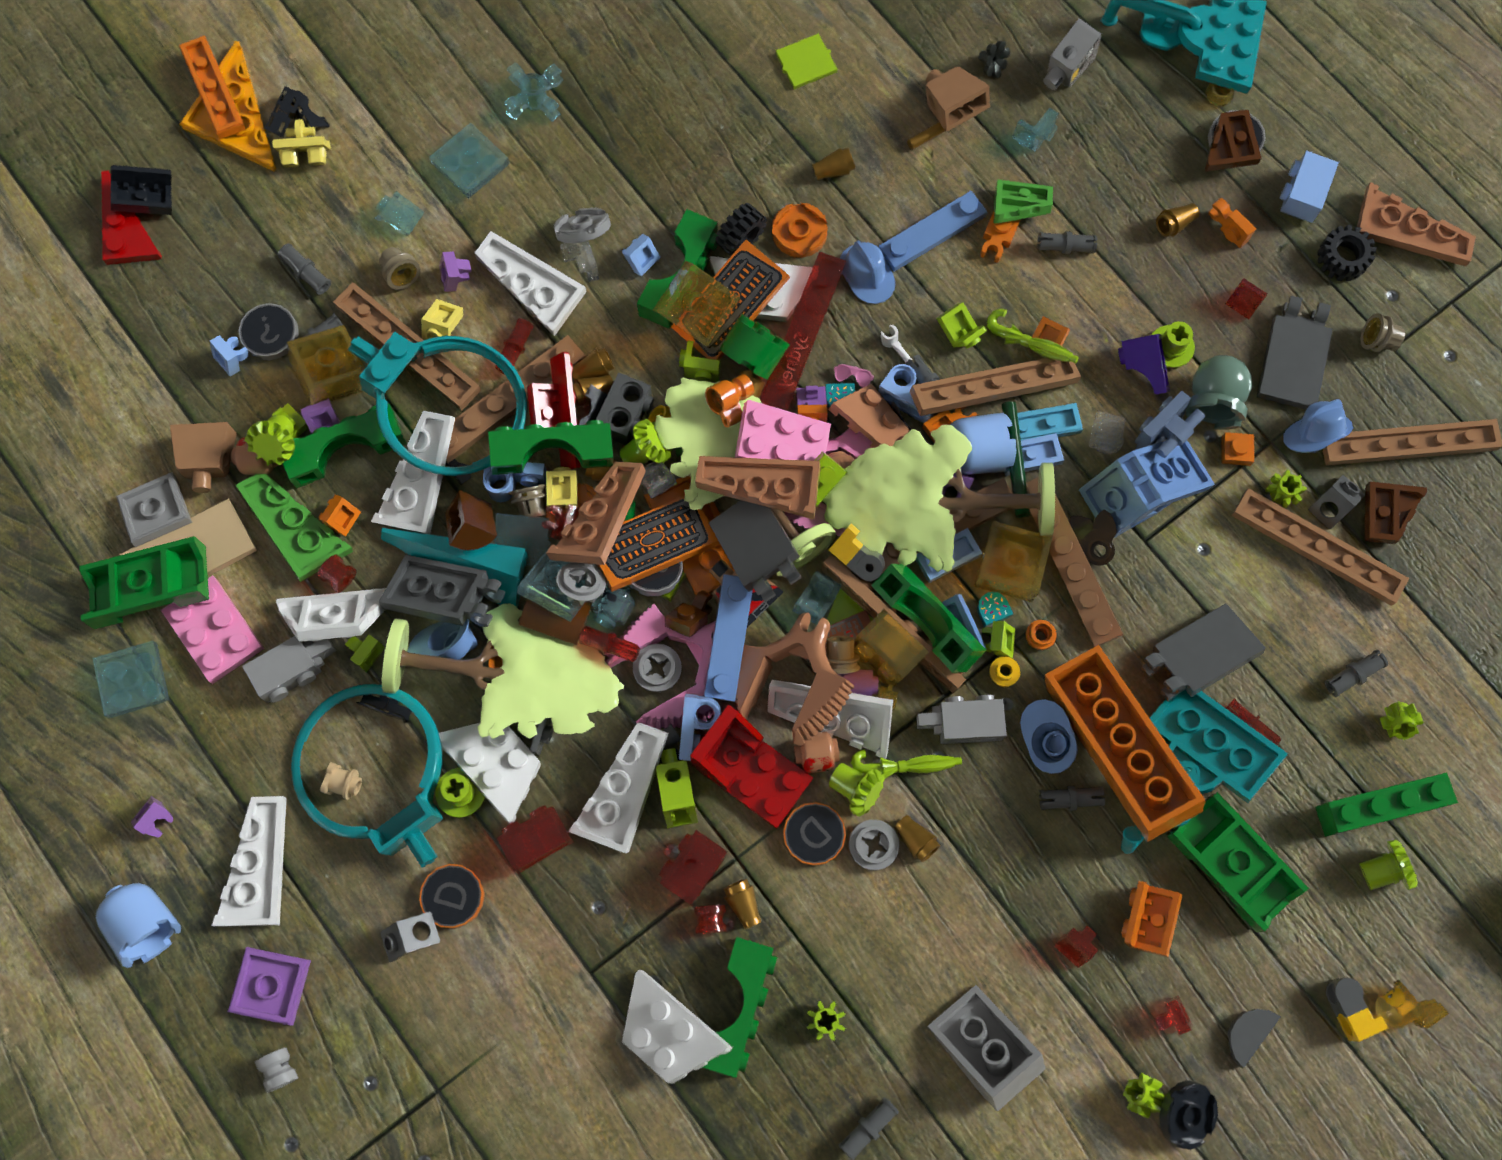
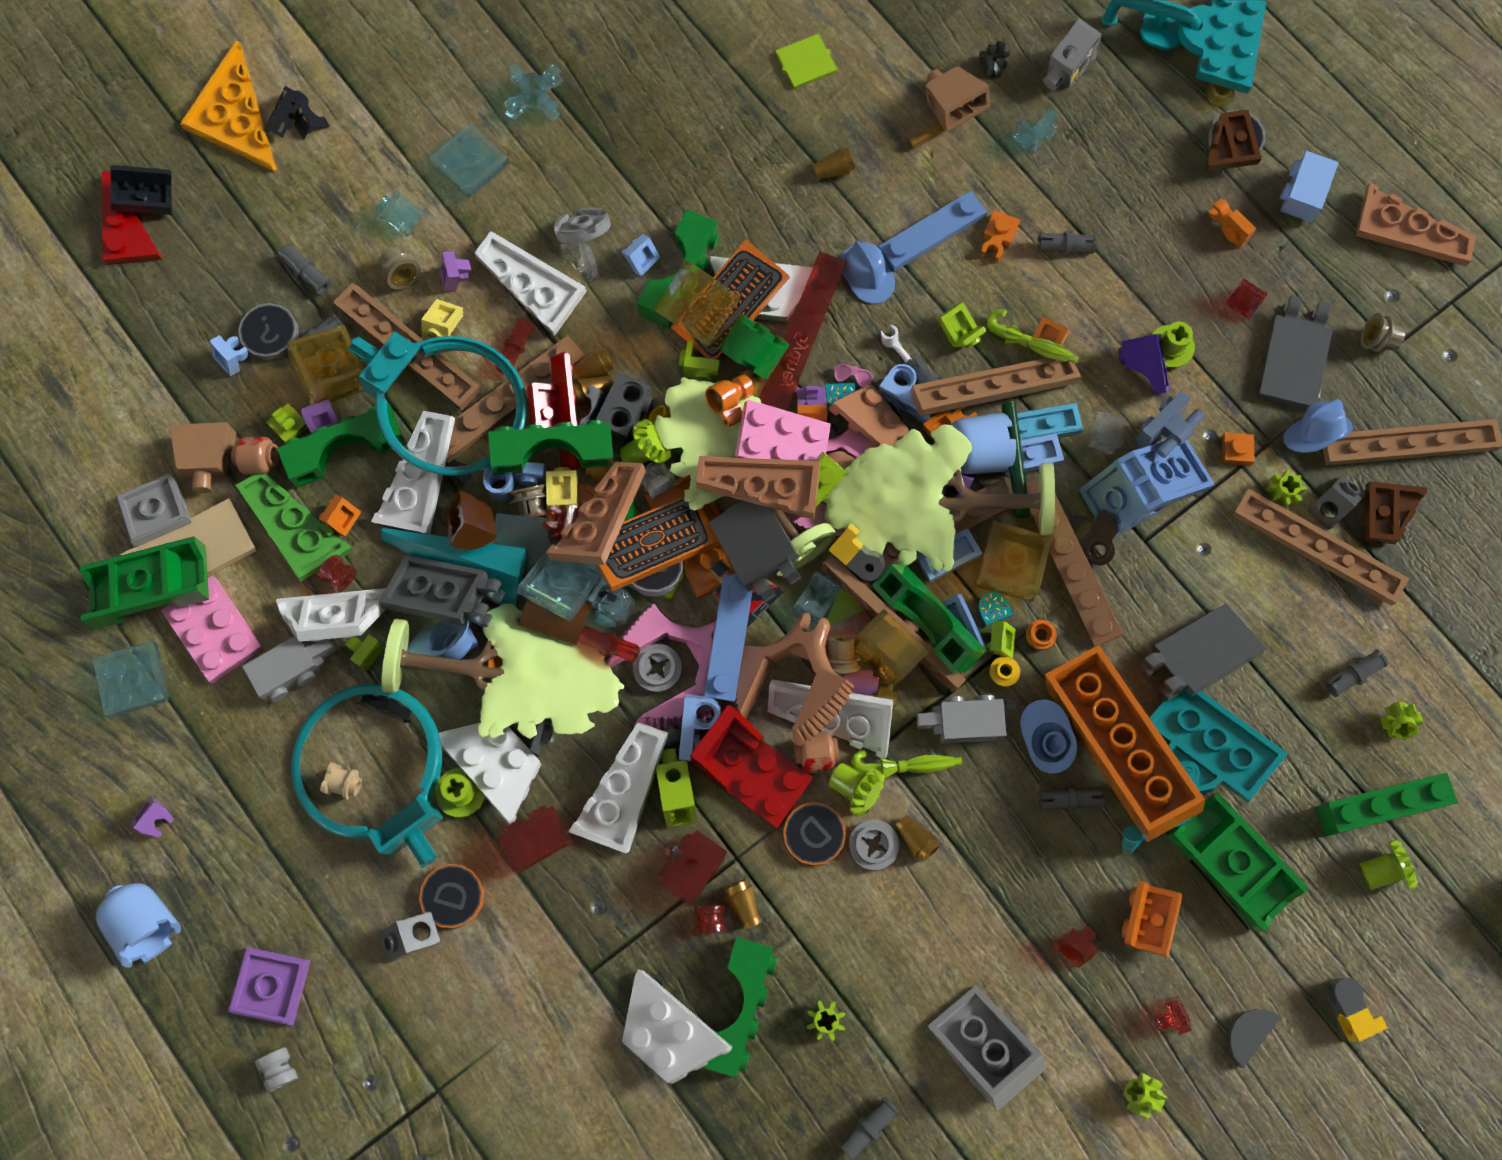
orange tile [179,35,246,139] -> none
white wing [212,796,286,927] -> none
lime gear [244,415,295,465] -> none
light yellow hips [273,119,331,168] -> none
light grey gear [556,562,606,605] -> none
reddish brown plate [665,590,713,638] -> none
black tyre [715,203,767,256] -> none
orange tile [772,203,828,258] -> none
bright green wing [993,179,1053,224] -> none
pearl gold cone [1156,203,1200,237] -> none
black tile [1159,1080,1218,1150] -> none
sand green tile [1185,355,1252,430] -> none
clear red axle [1226,698,1281,745] -> none
black tyre [1317,225,1376,282] -> none
clear yellow piece [1375,979,1449,1028] -> none

